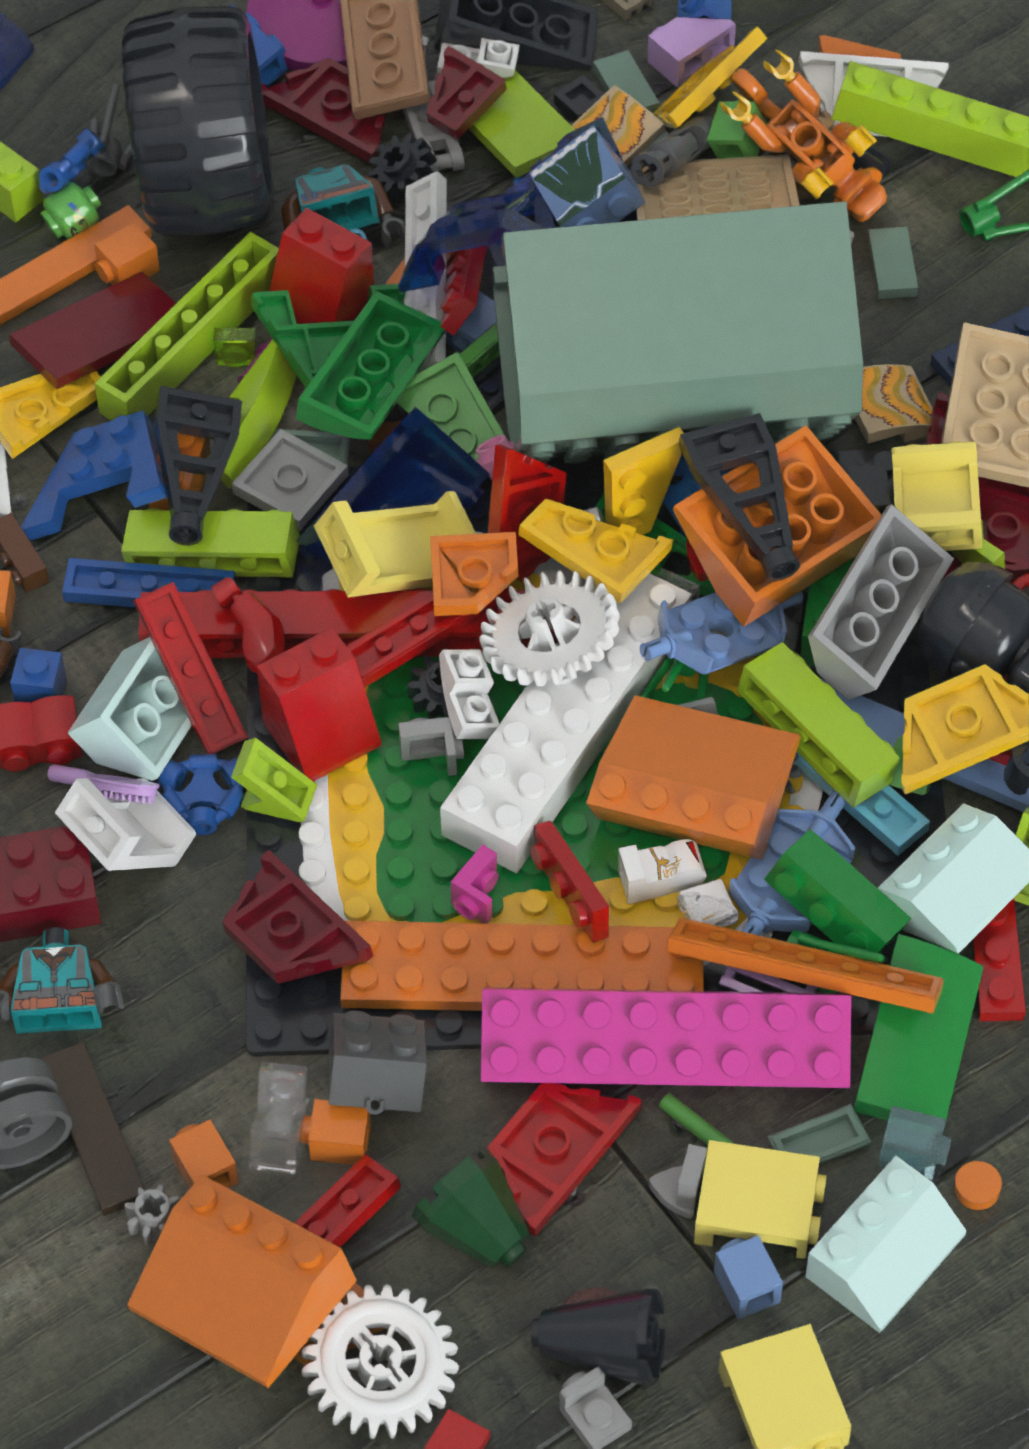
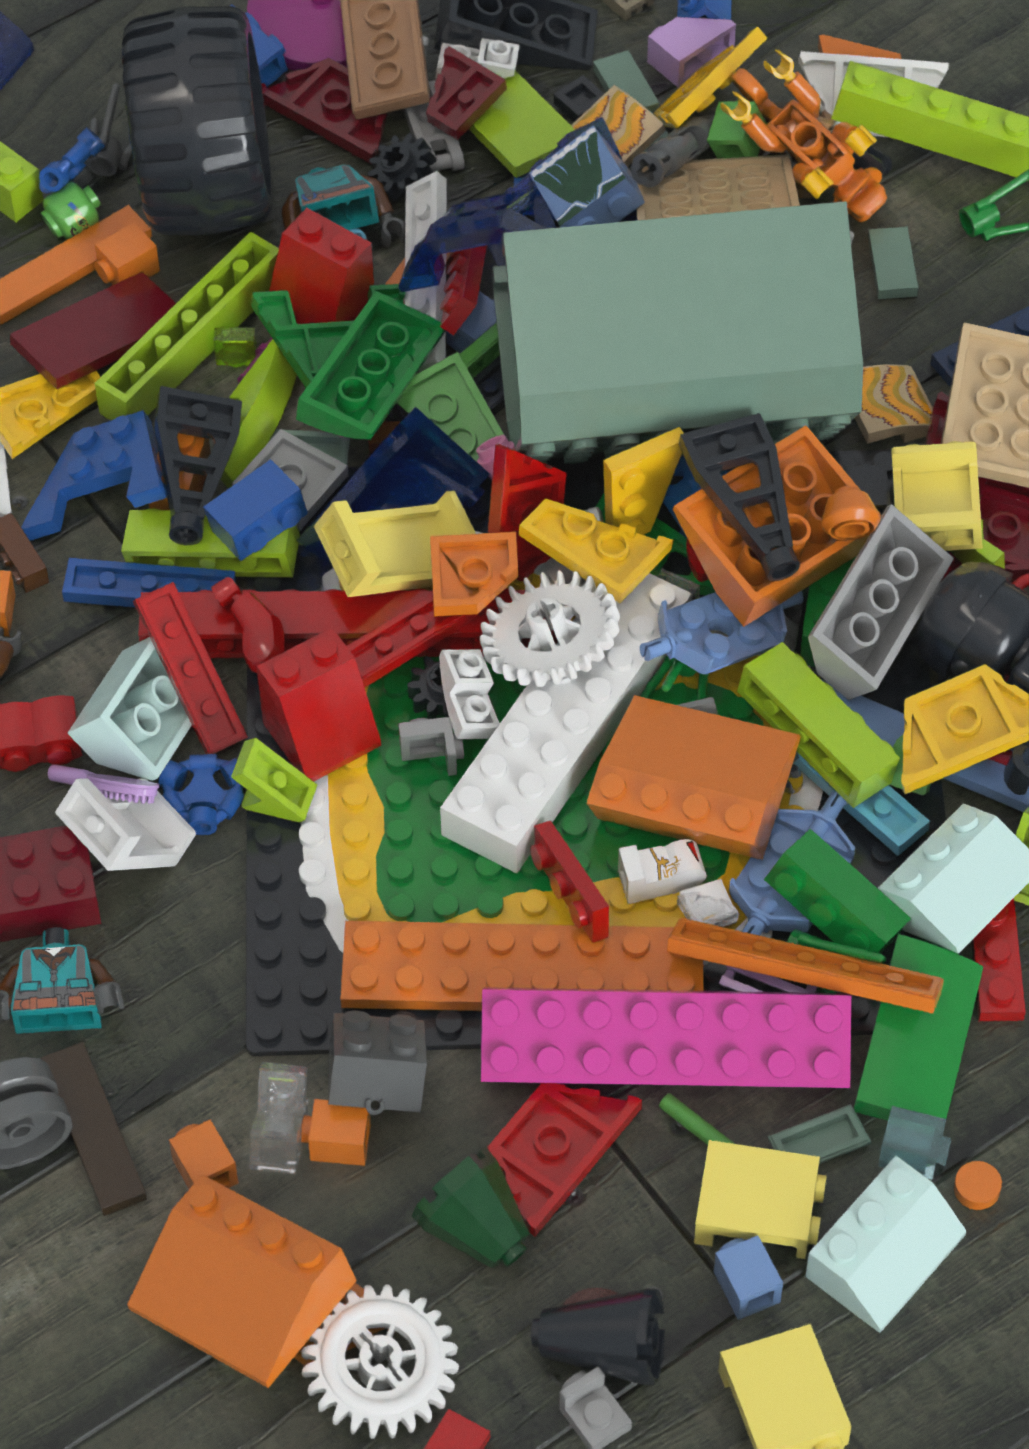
blue brick [10,648,67,703] -> none
light grey gear [125,1185,179,1246] -> none
dark red wing [222,850,373,984] -> none
red plate [295,1154,401,1247] -> none
dark pink bracket [451,844,499,923] -> none
light grey tile [649,1144,707,1219] -> none
none -> blue brick [203,459,308,561]
none -> orange cone [821,486,881,541]

